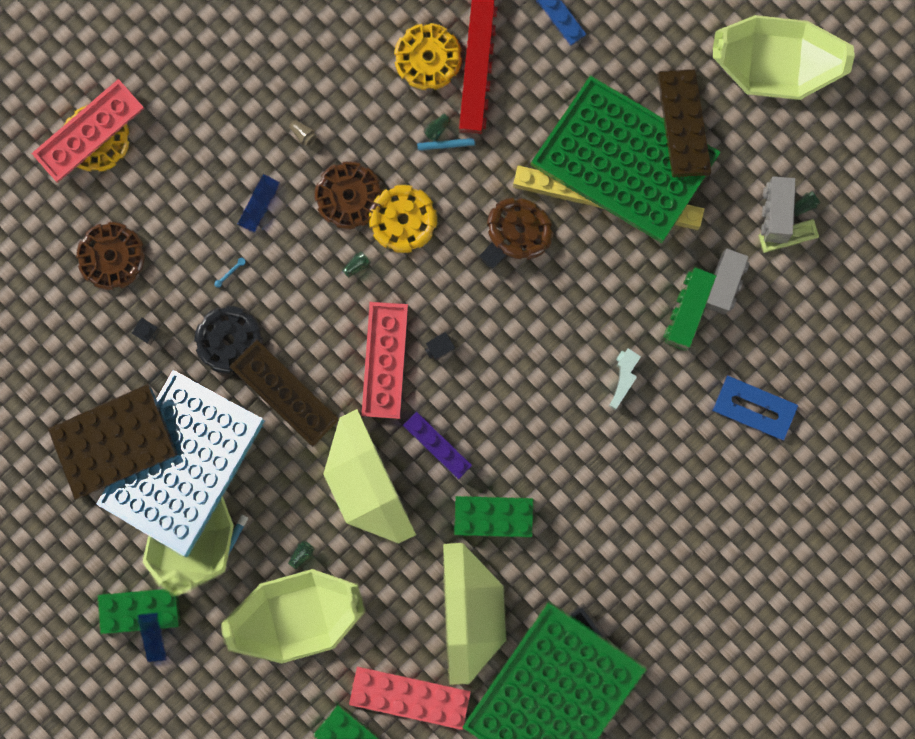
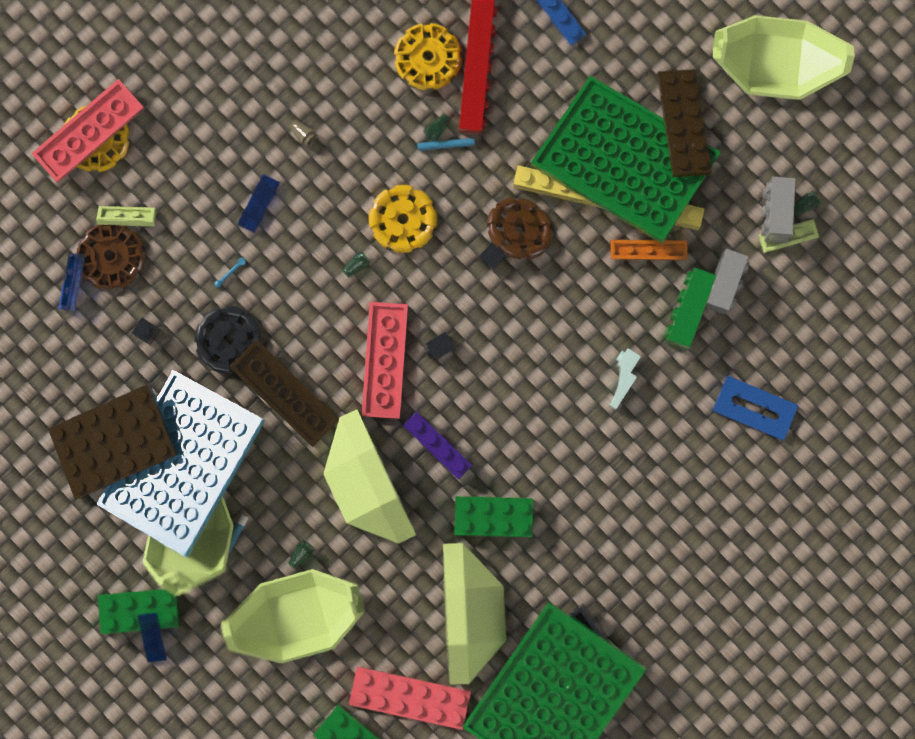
reddish brown plate [314,161,383,229] -> none
none -> clear blue tile [59,253,85,311]
none -> yellowish green tile [97,206,157,226]
none -> orange plate [610,240,687,261]

